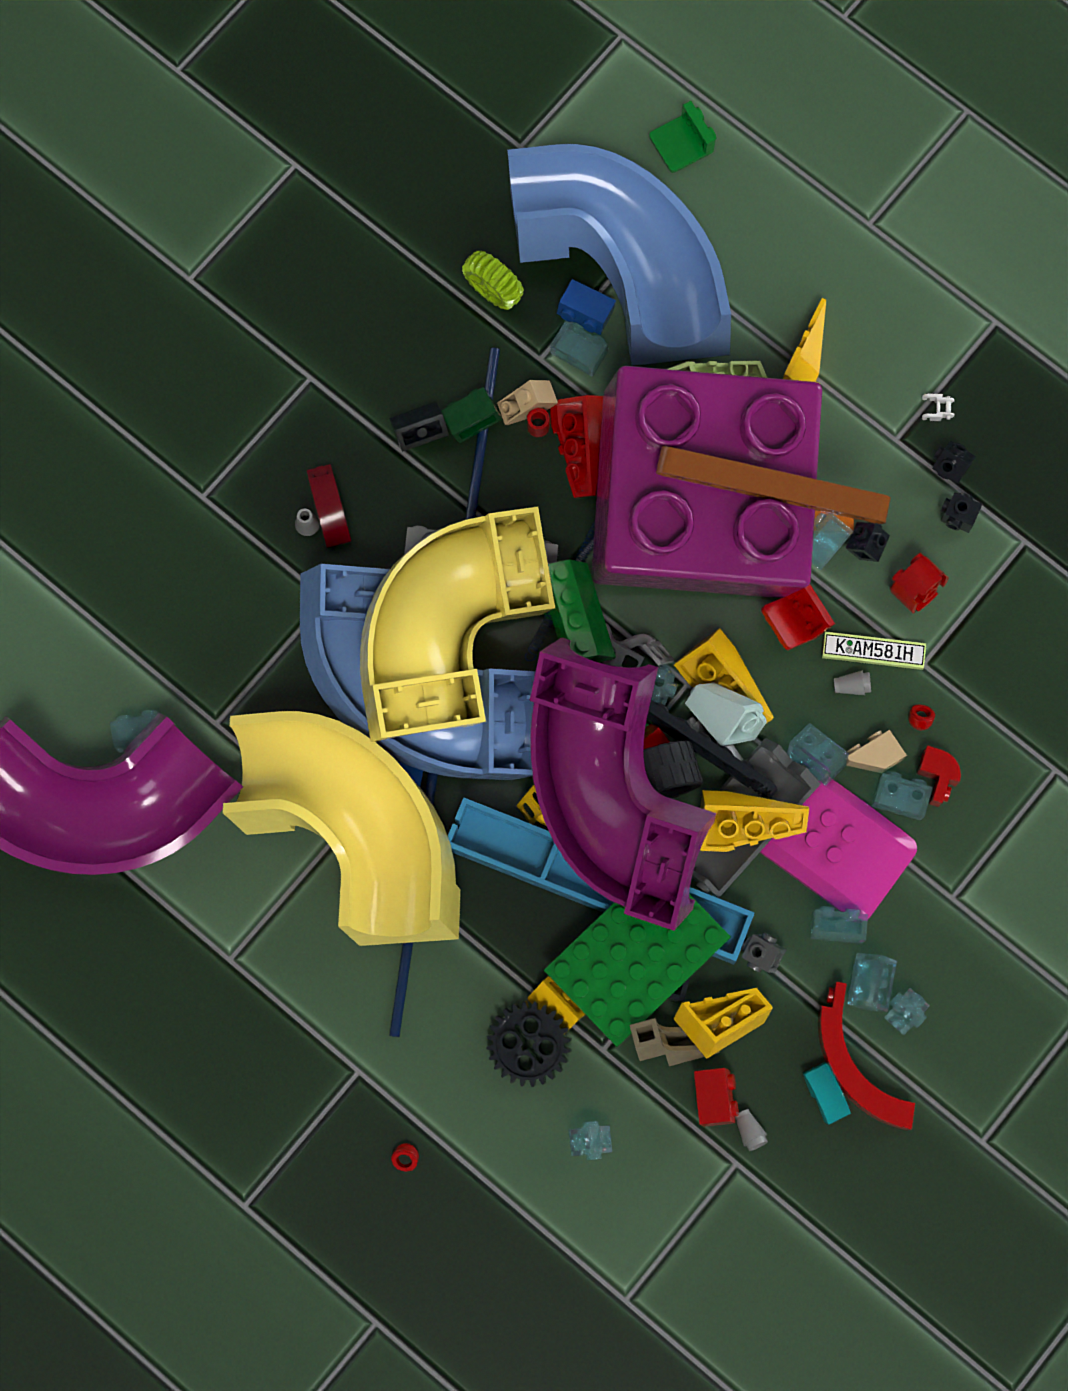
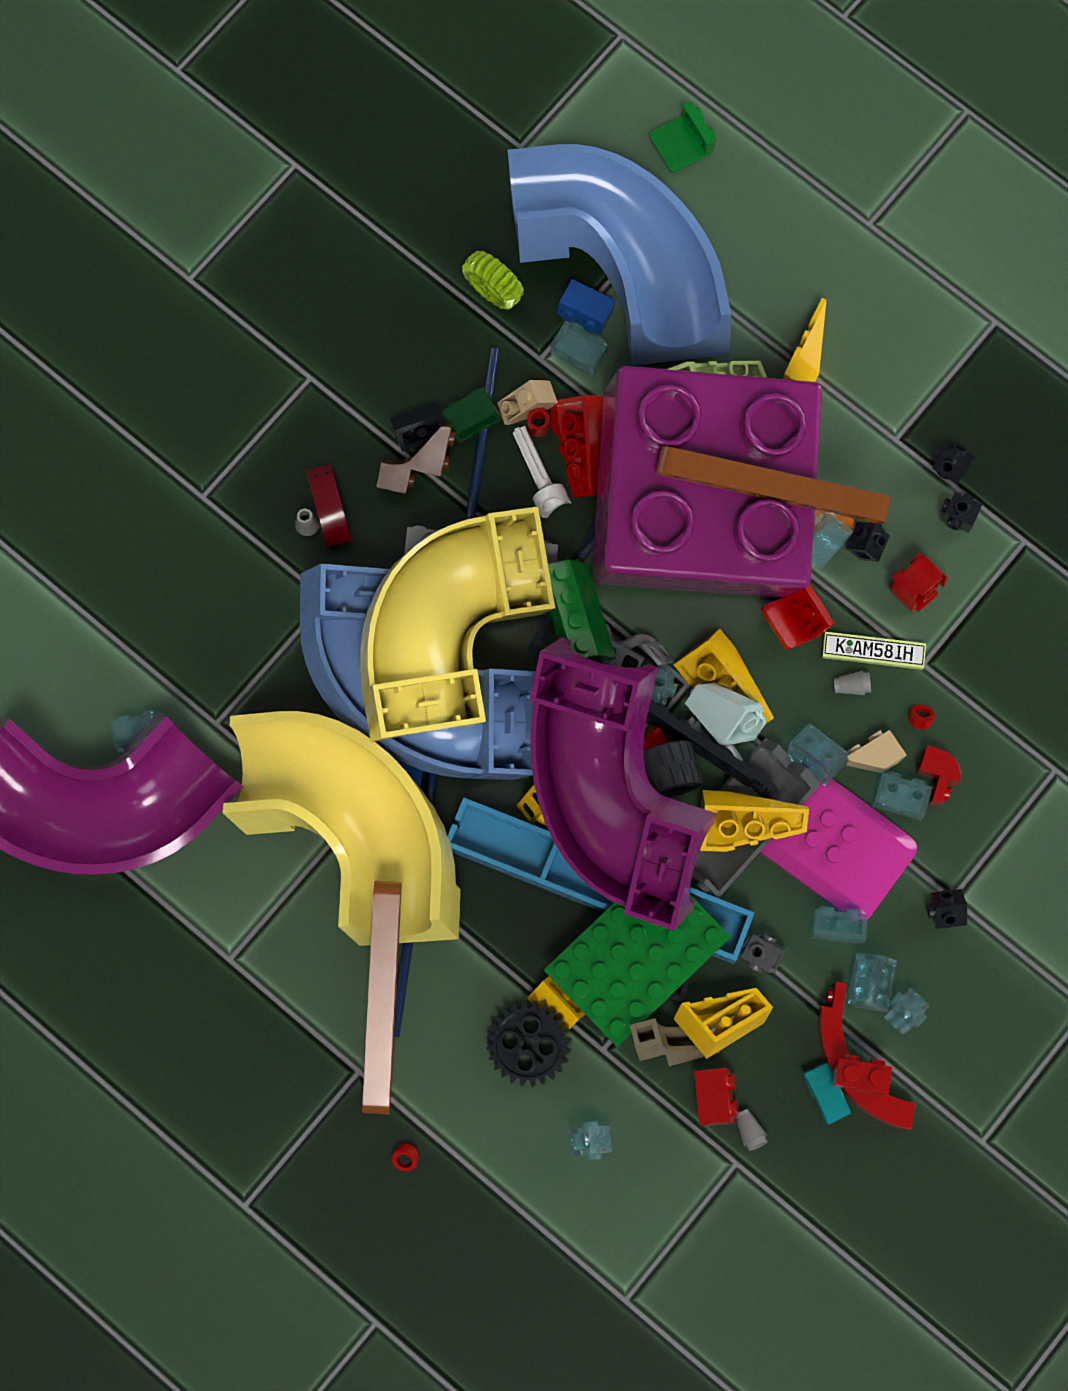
white piece [922,394,955,421] -> none
none -> beam [362,881,402,1115]
none -> arch [376,423,456,494]
none -> white piece [513,426,571,518]
none -> red brick [832,1055,892,1095]
none -> black brick [927,889,967,929]

